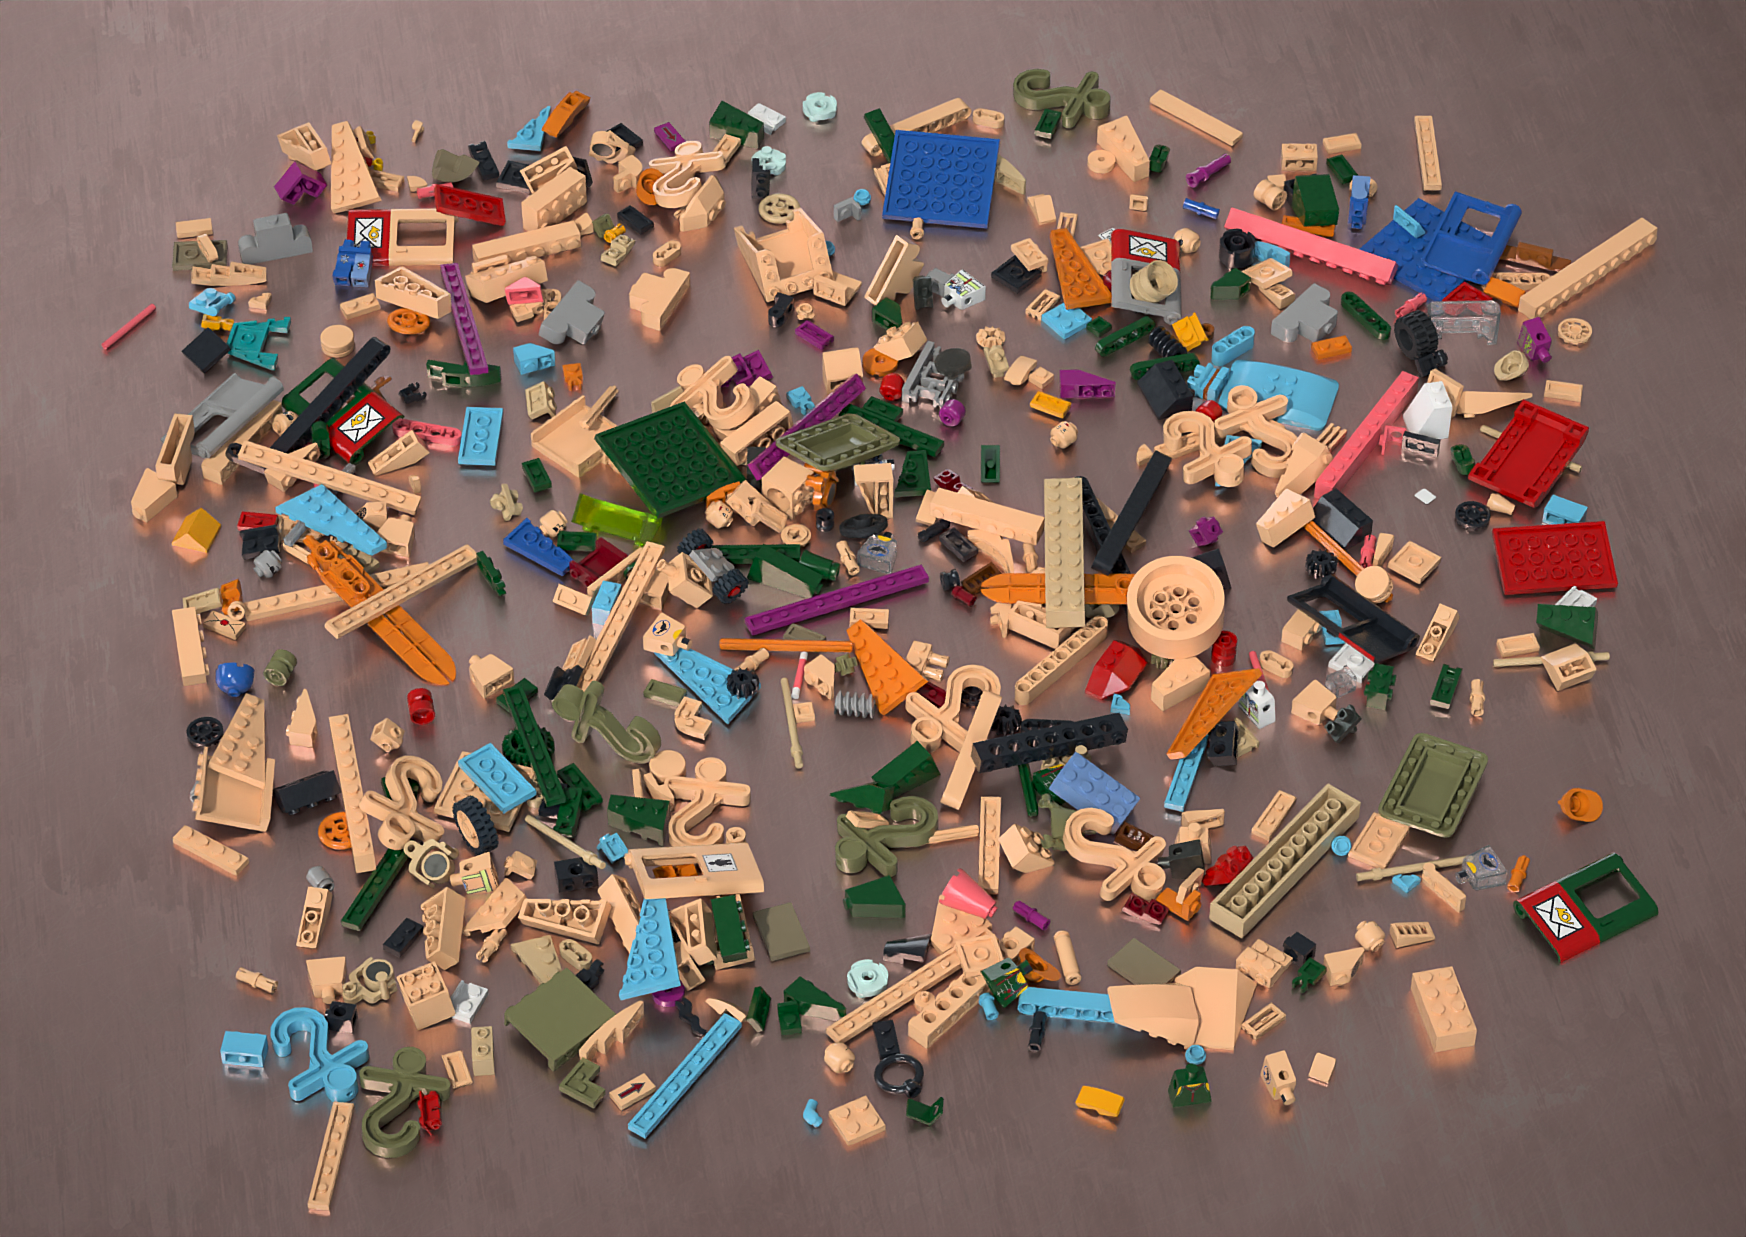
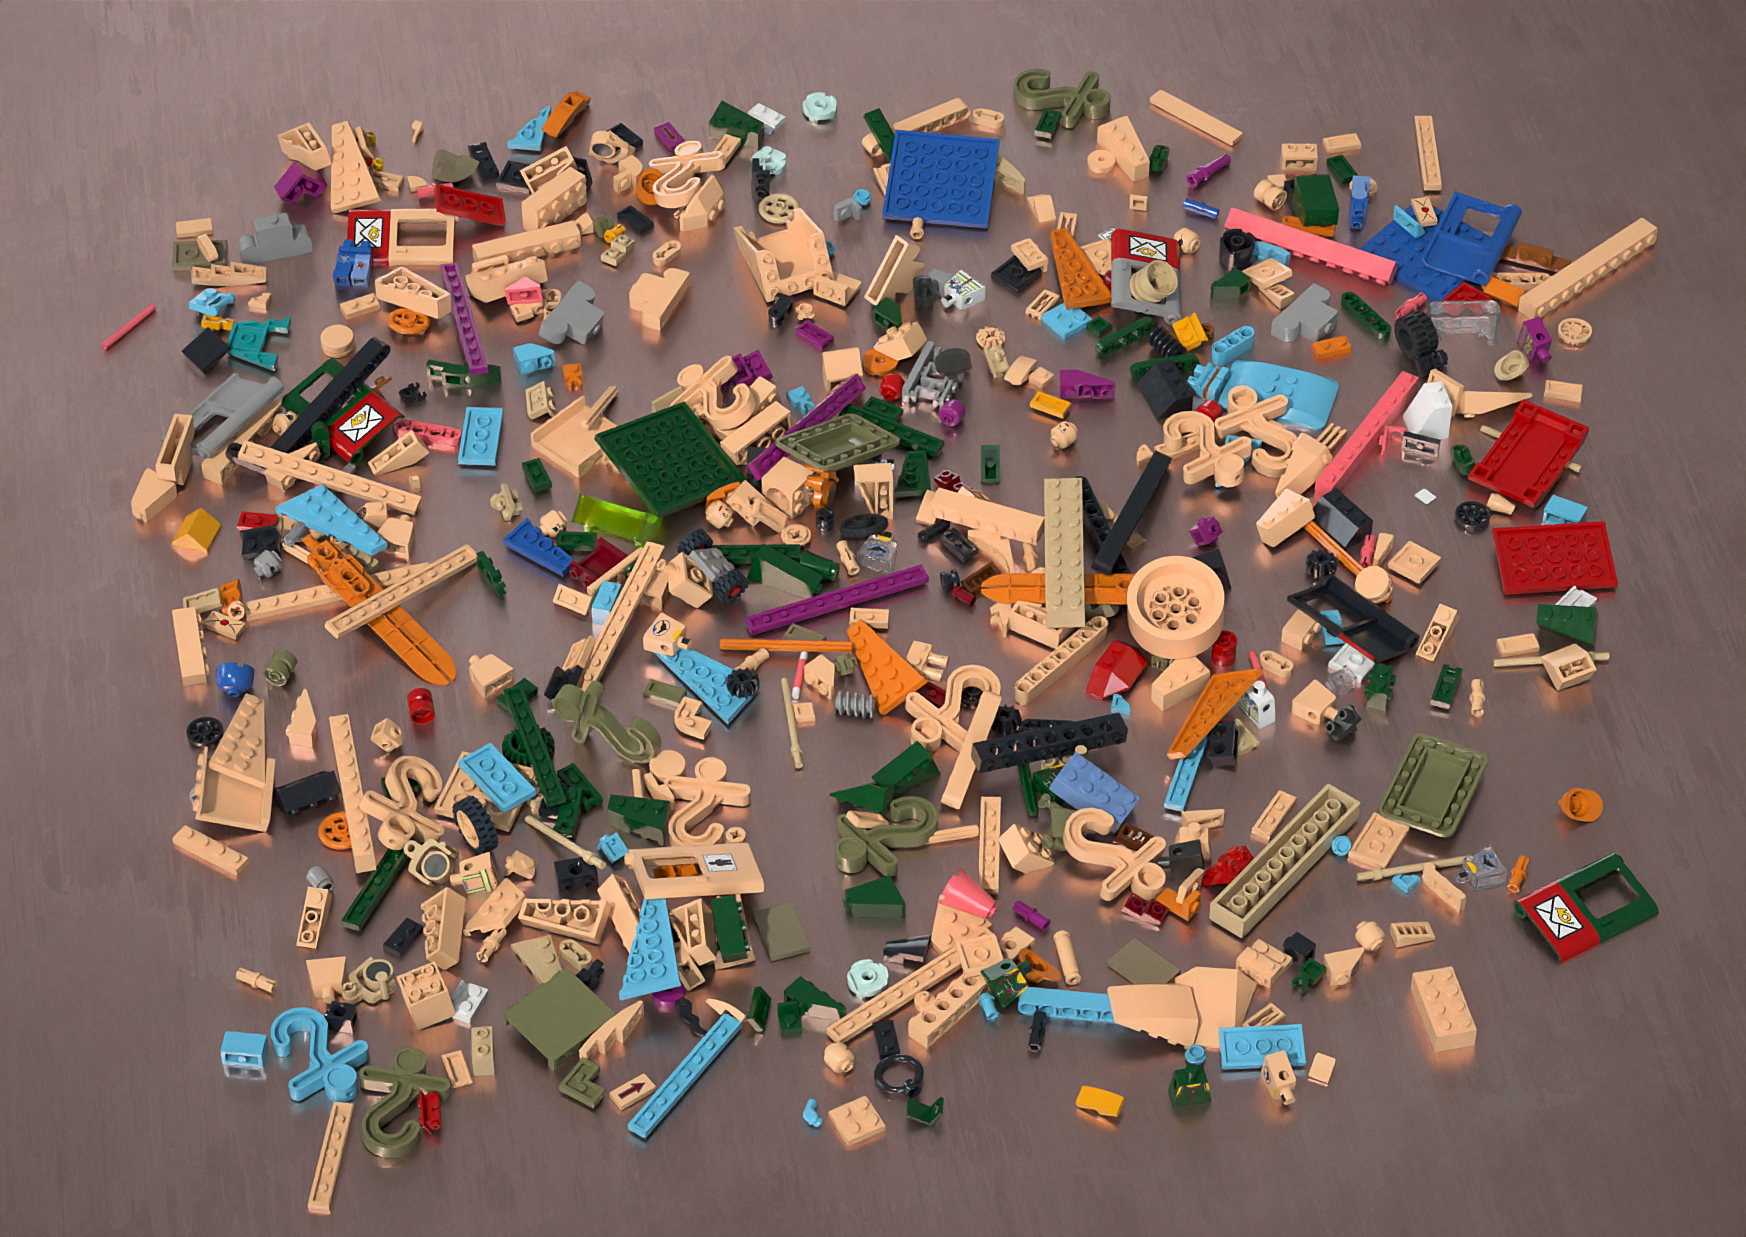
none -> medium azure plate [1218,1024,1306,1070]
none -> light nougat tile [1411,197,1438,227]

